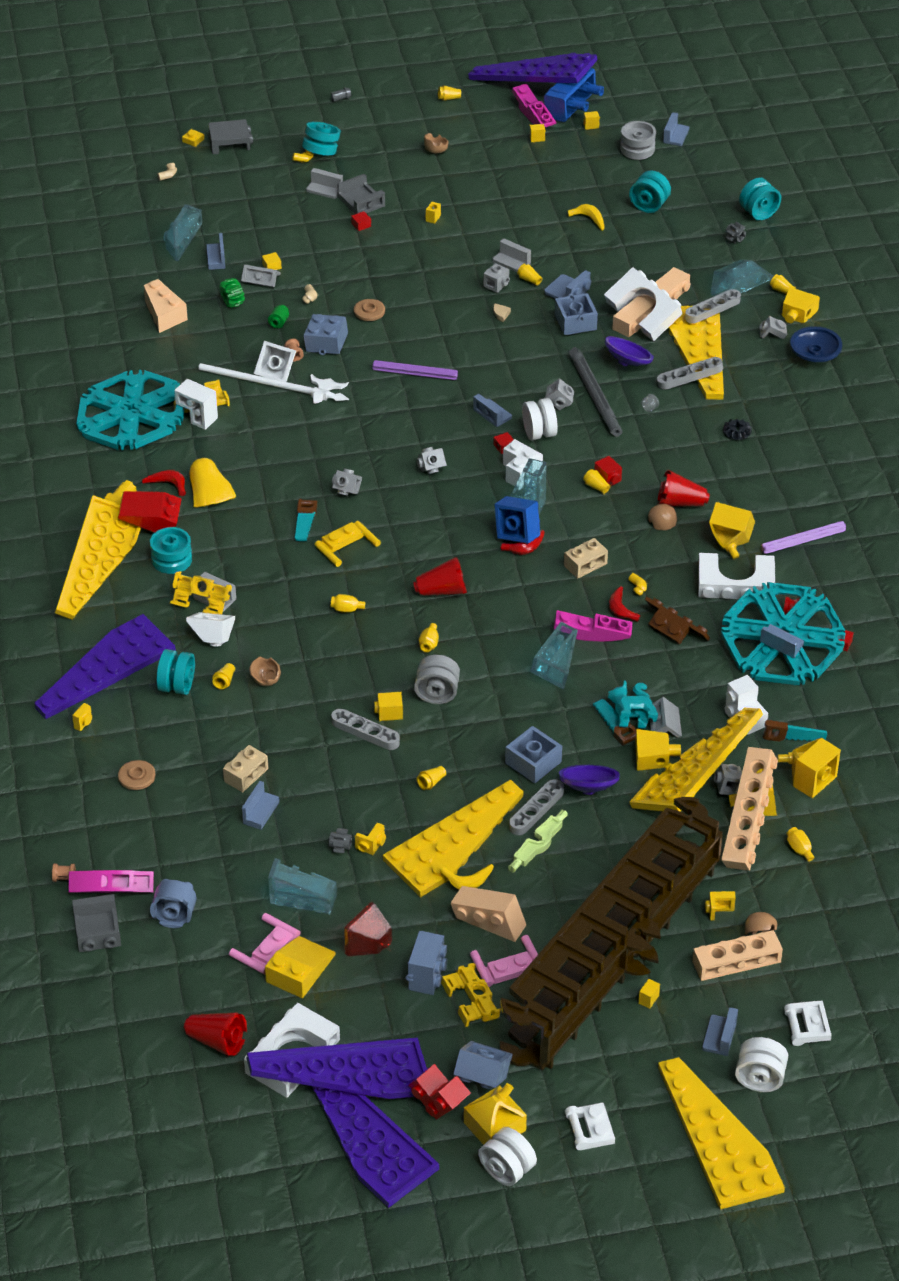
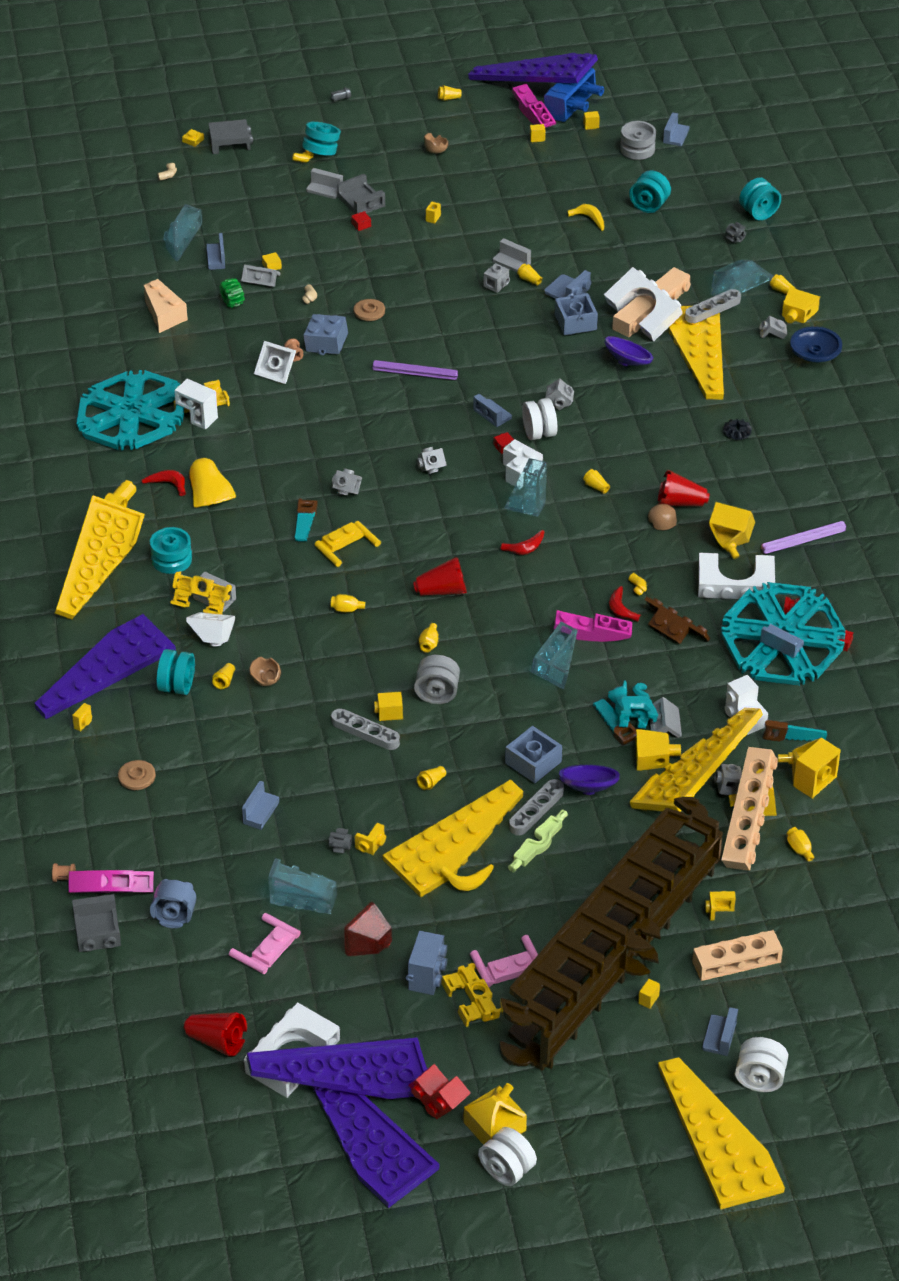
red slope [118,491,181,532] -> none
white piece [199,363,349,403] -> none
tan brick [223,745,268,792] -> none
yellow slope [265,936,336,999] -> none
green brick [268,305,289,329] -> none
light nougat wedge [451,886,526,942] -> none
sand blue brick [454,1041,512,1089] -> none
tan tile [494,303,511,322] -> none
blue piece [494,496,540,543] -> none
tan brick [564,538,608,579] -> none
white plate [565,1103,615,1150] -> none
dark grey piece [569,346,623,437] -> none
red brick [594,456,622,486] -> none
clear bush [641,394,659,412] -> none
light grey beam [657,357,723,390] -> none
medium nougat hair [745,912,777,935] -> none
white plate [784,1001,831,1046] -> none

